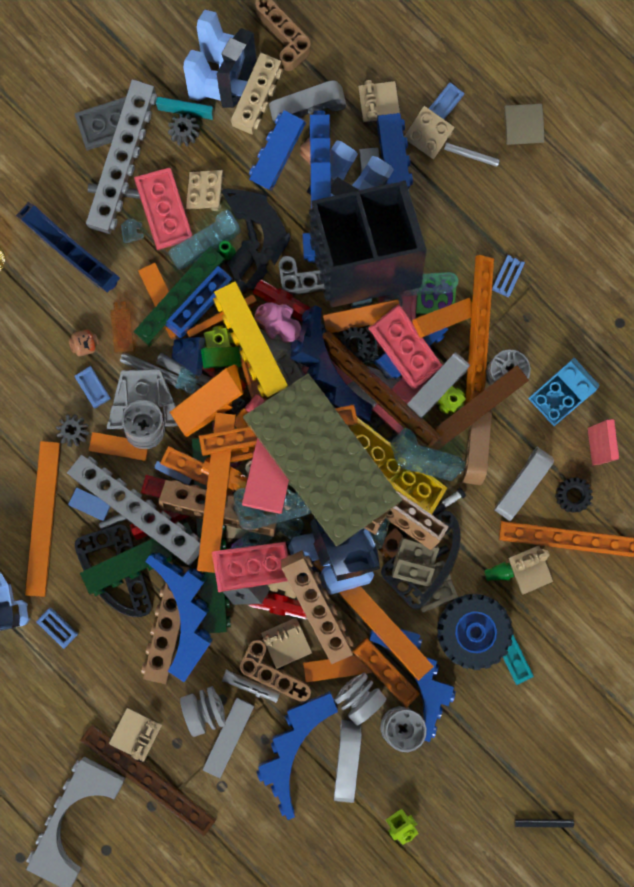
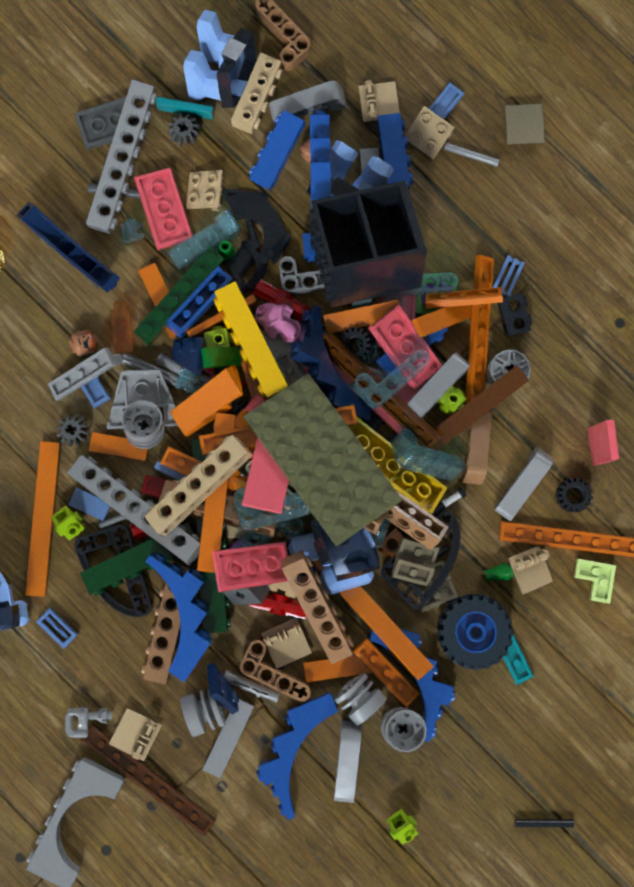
dark azure slope [528,358,600,426] -> none
none -> light grey piece [48,348,123,401]
none -> lime brick [51,505,85,541]
none -> light grey piece [65,707,112,738]
none -> tan brick [144,435,253,536]
none -> dark blue wing [207,663,239,714]
none -> clear light blue beam [353,350,430,409]
none -> orange tile [425,287,503,309]
none -> black brick [497,293,532,336]
none -> yellowish green plate [573,559,616,604]

